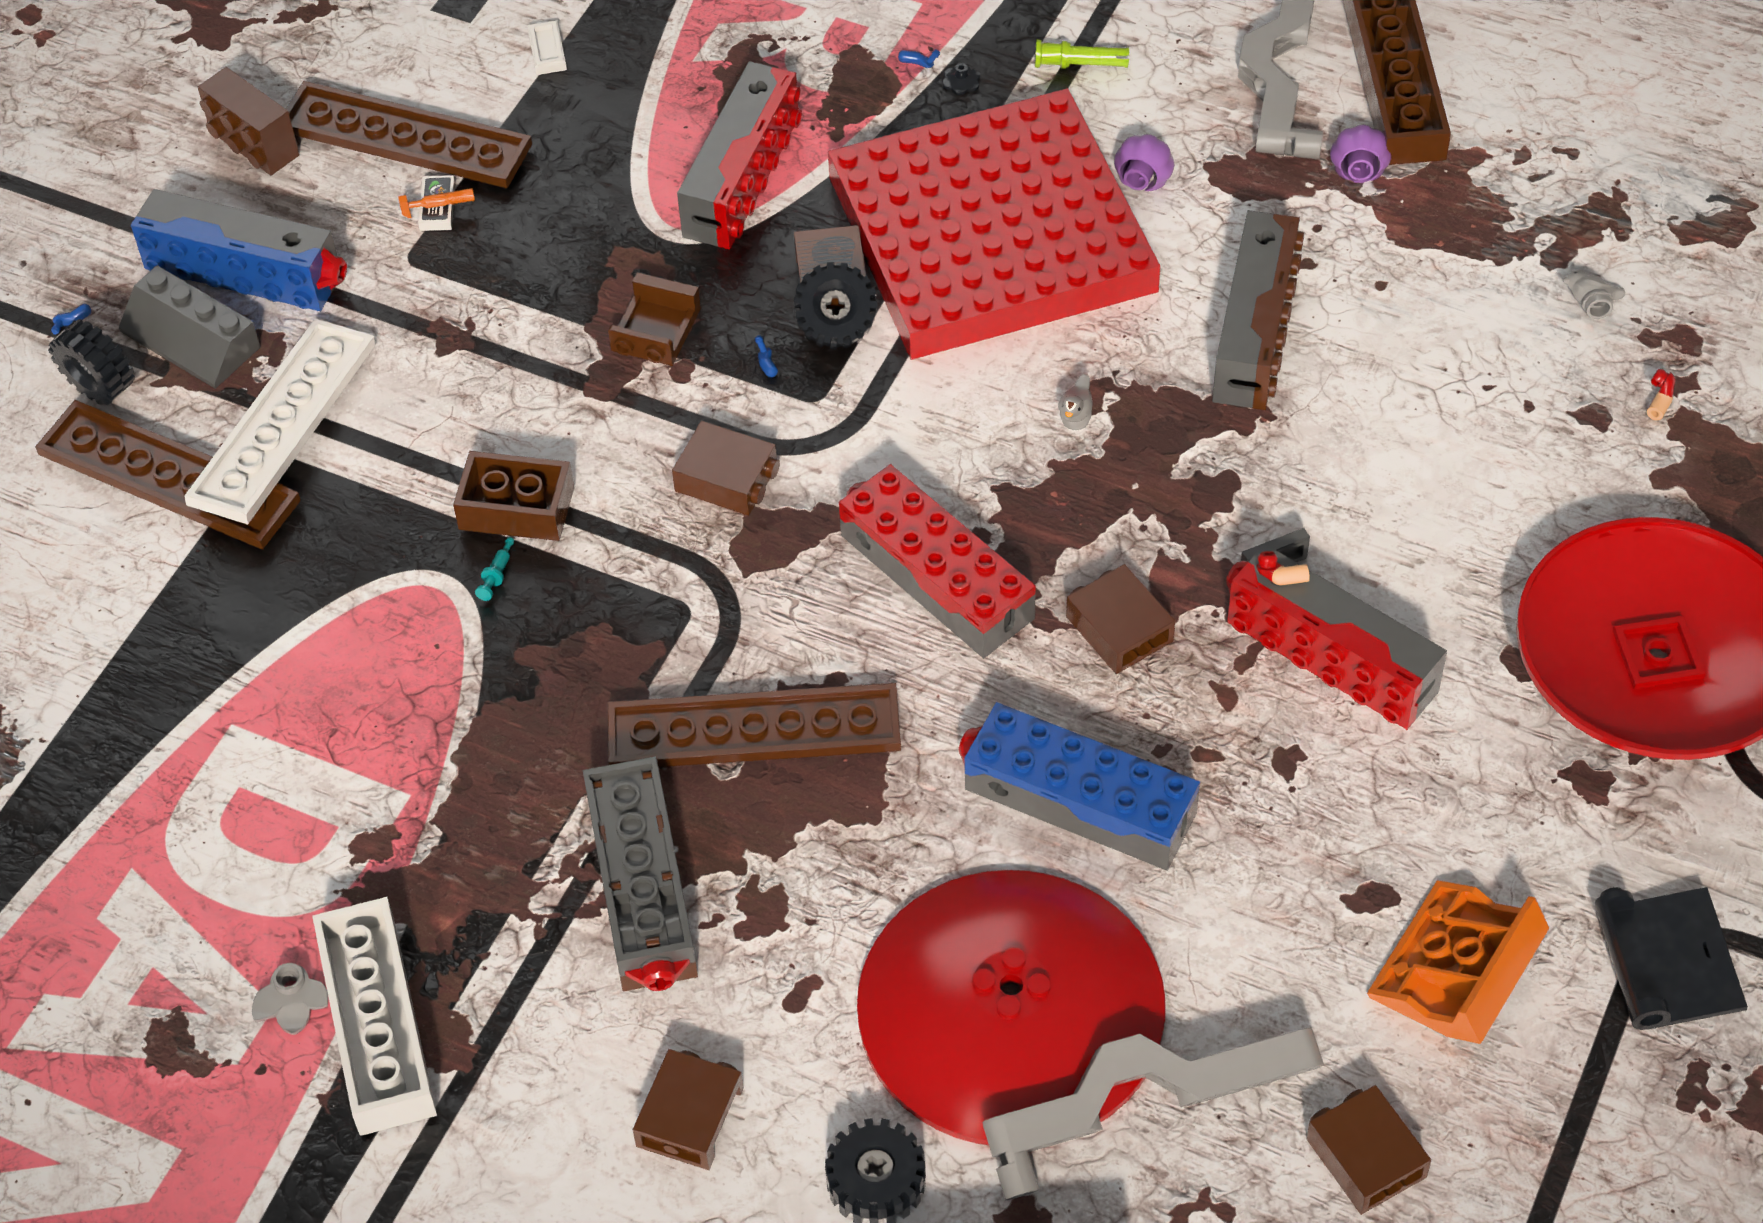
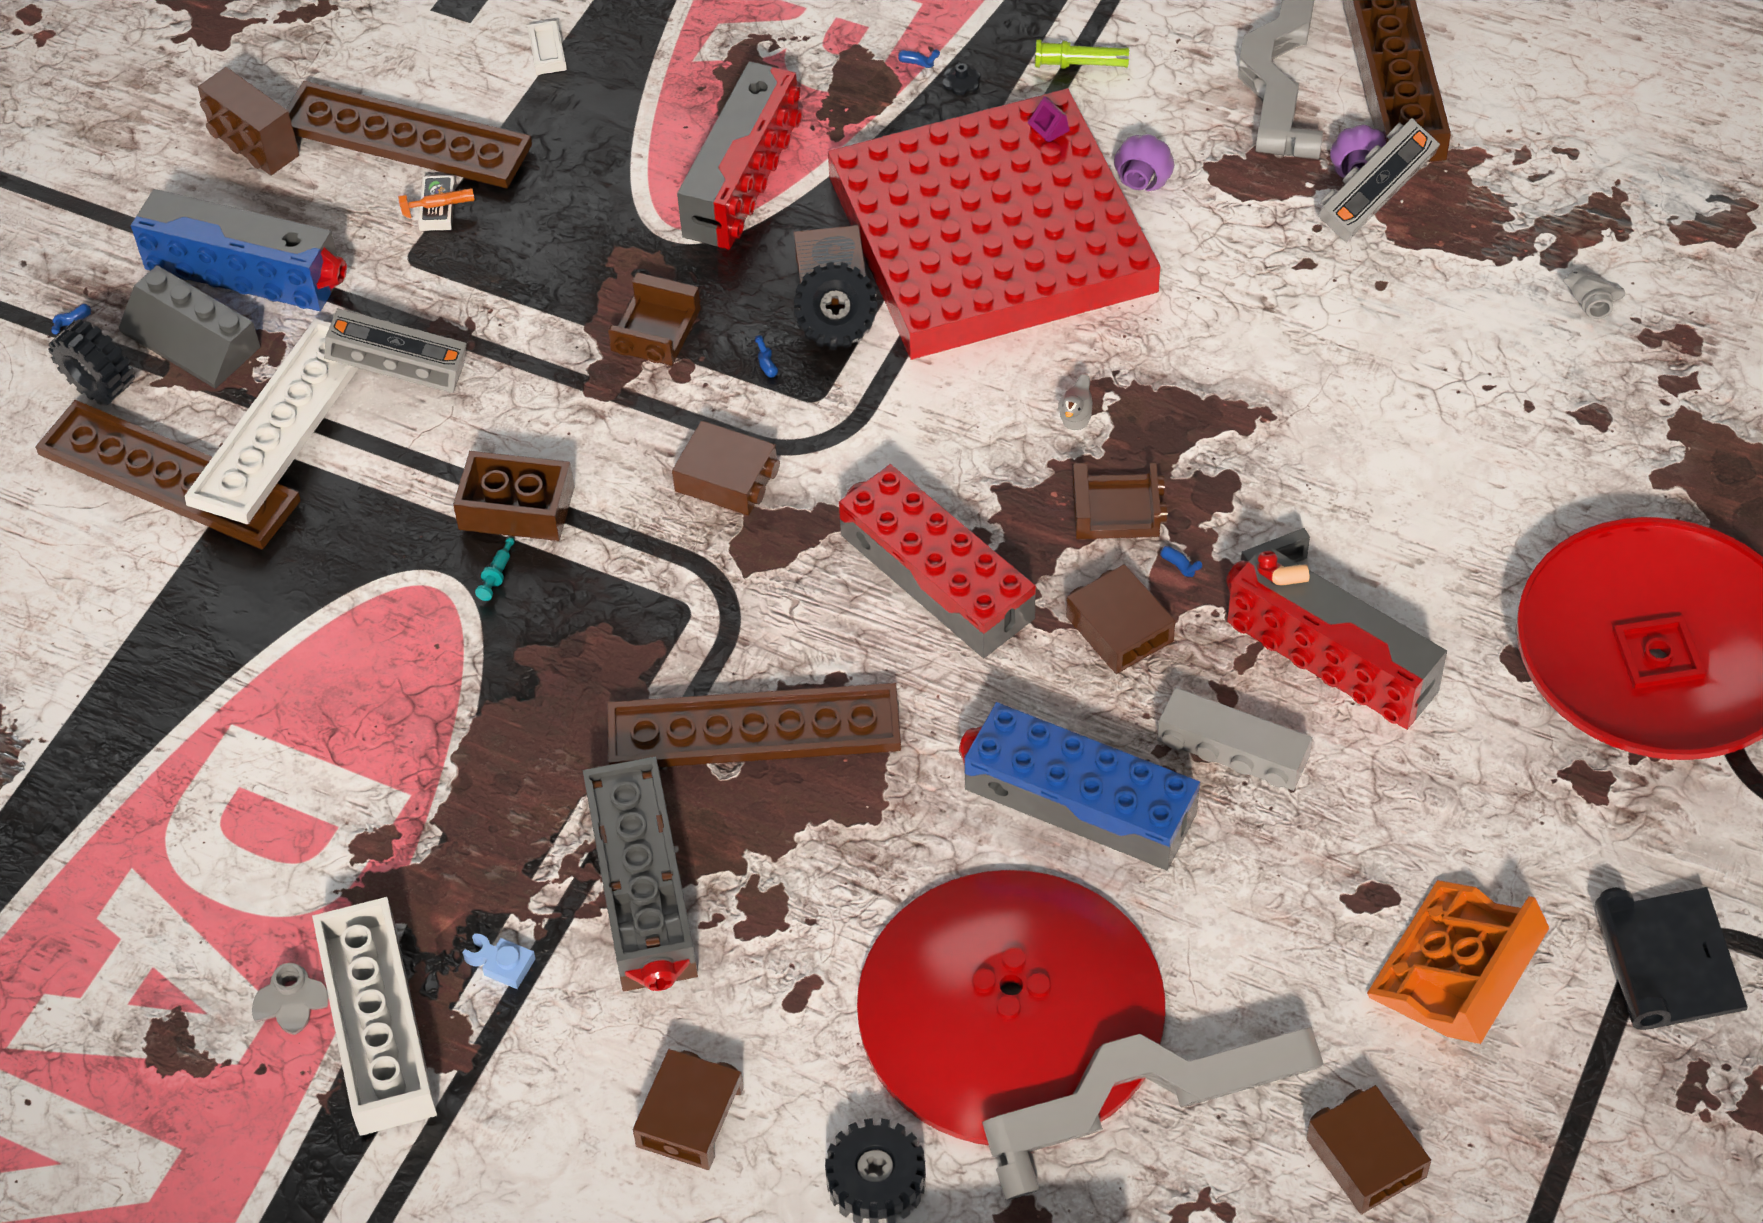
piece [1212,210,1305,410] -> none
arm [1647,369,1676,420] -> none
none -> light grey brick [324,308,467,393]
none -> light blue plate [463,933,536,989]
none -> magenta slope [1028,96,1070,142]
none -> reddish brown panel [1073,462,1167,539]
none -> light grey brick [1157,687,1313,791]
none -> blue piece [1161,546,1202,577]
none -> light grey brick [1318,118,1440,243]

